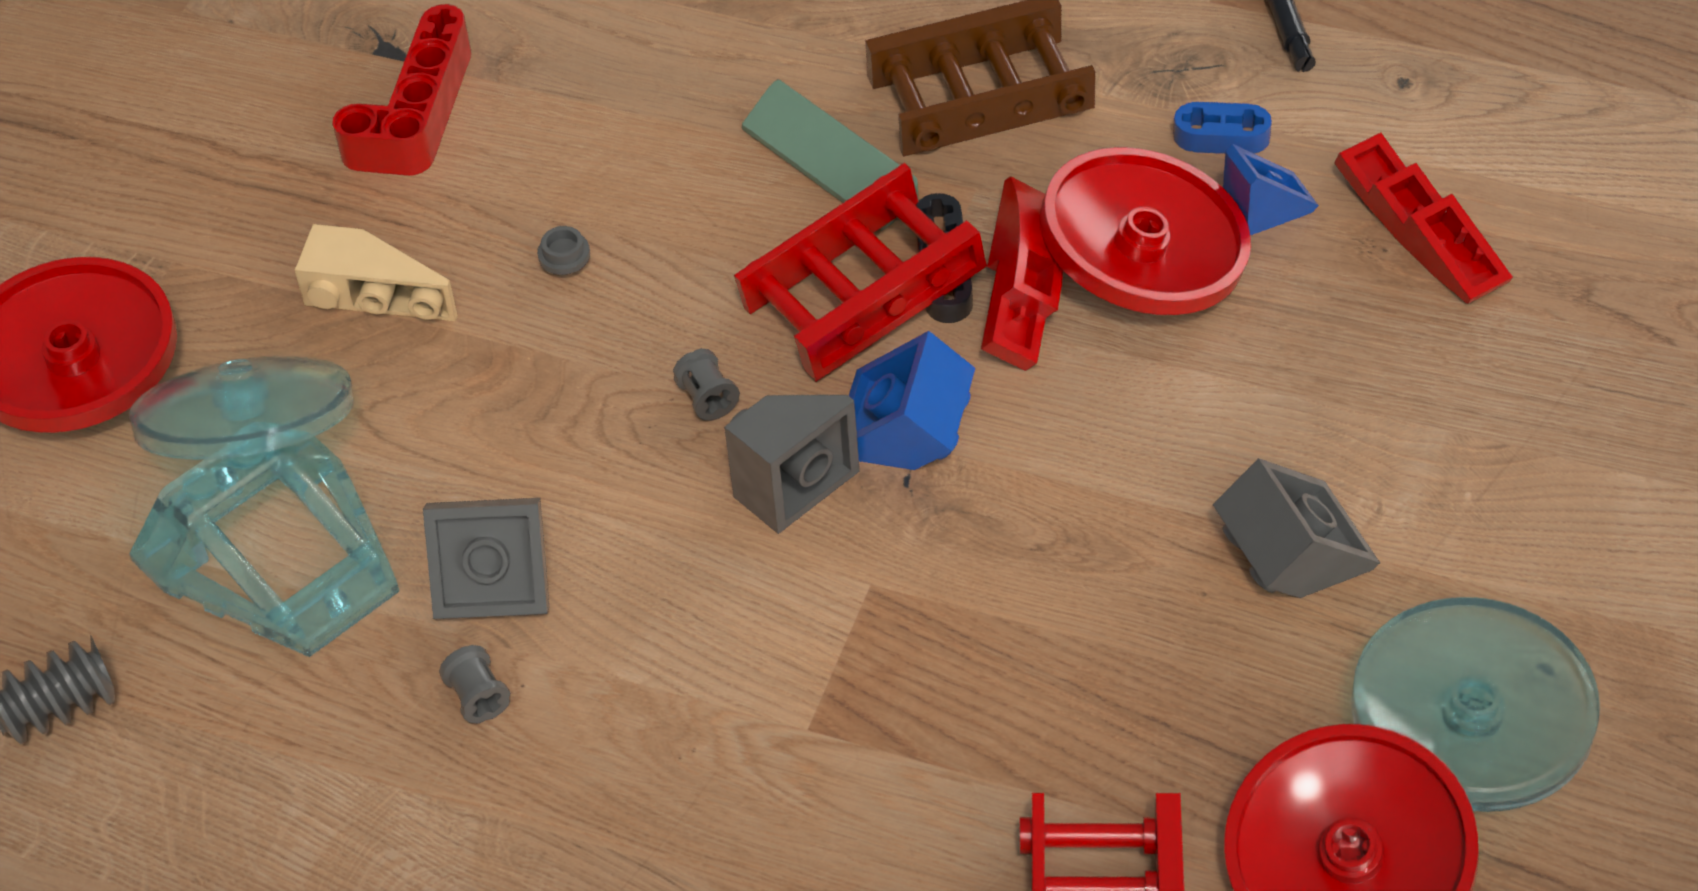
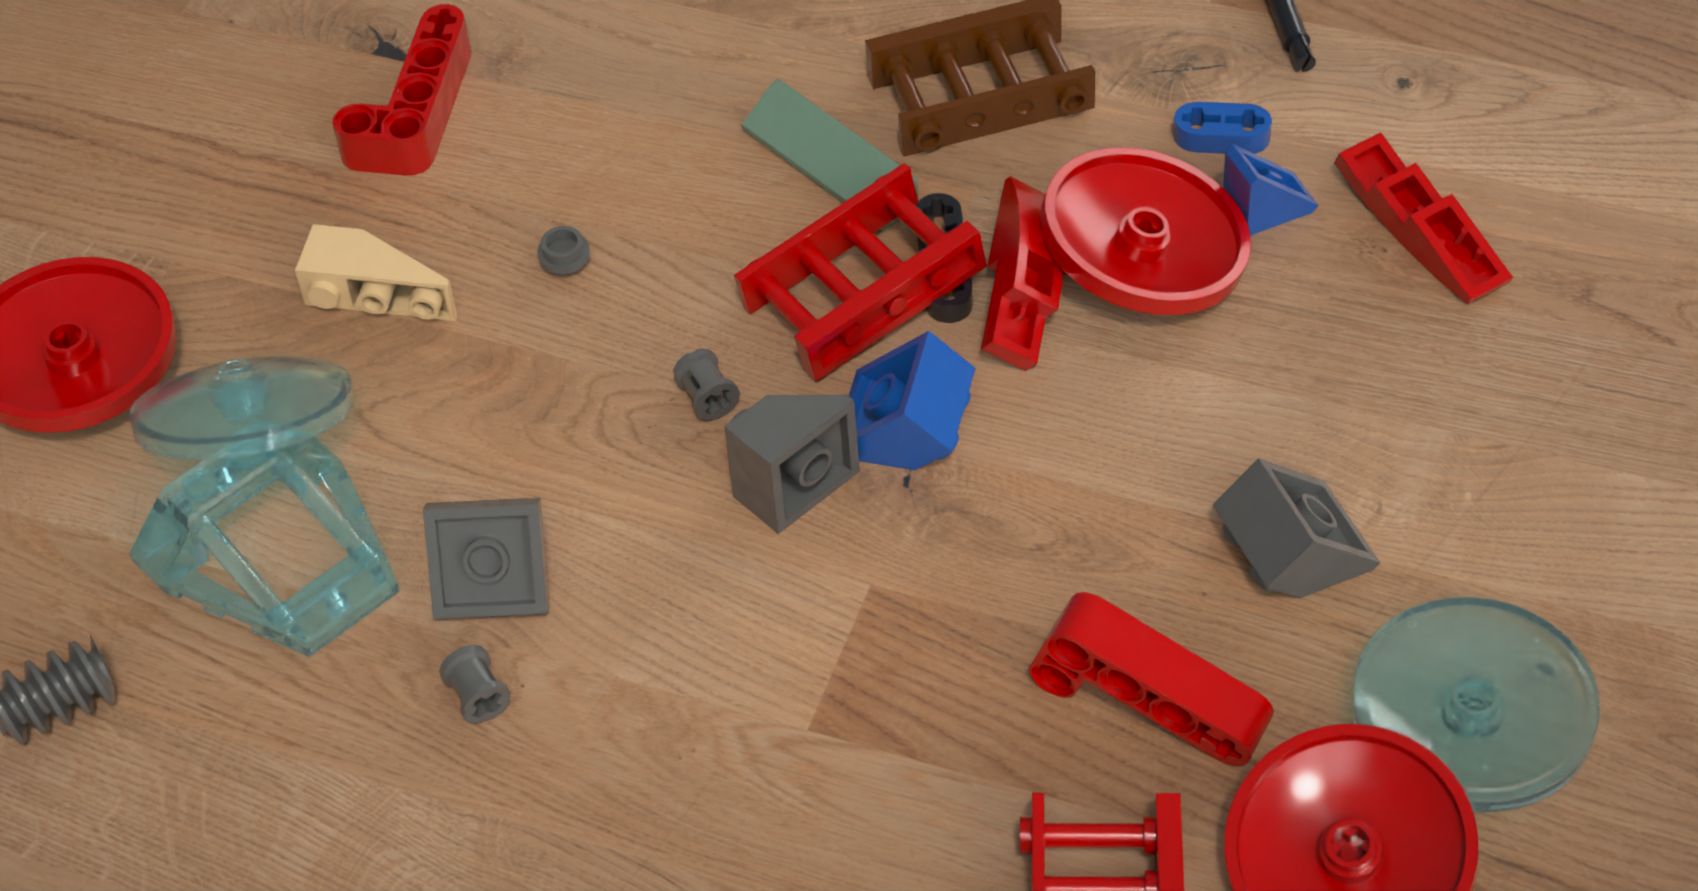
none -> red beam [1029,592,1274,766]

